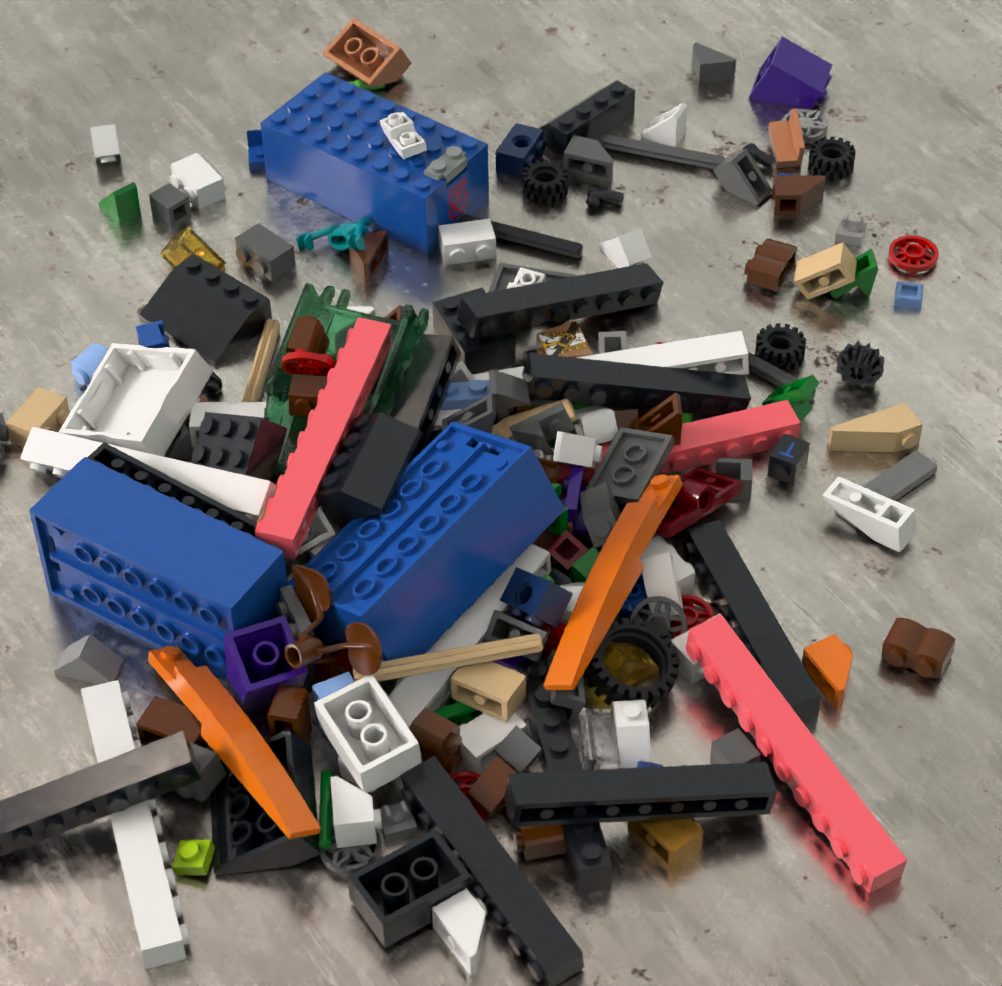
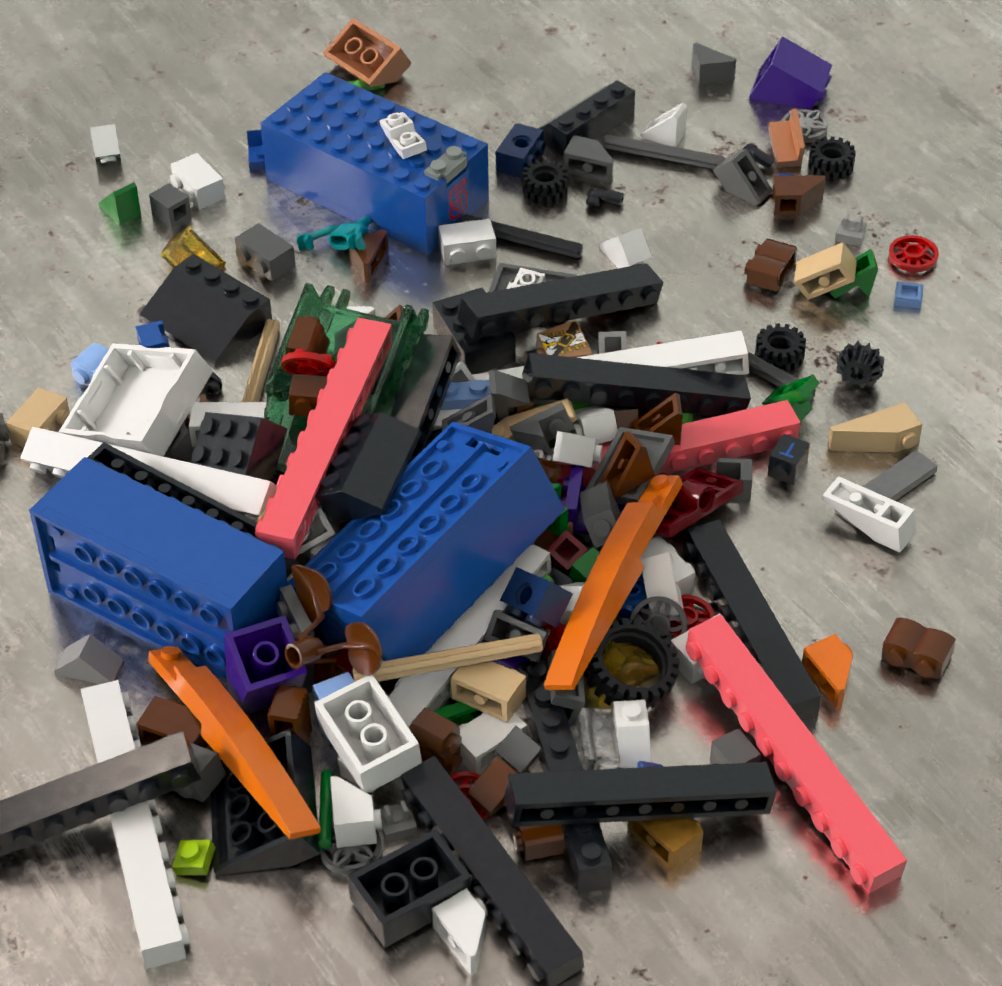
none -> reddish brown slope [600,431,655,497]

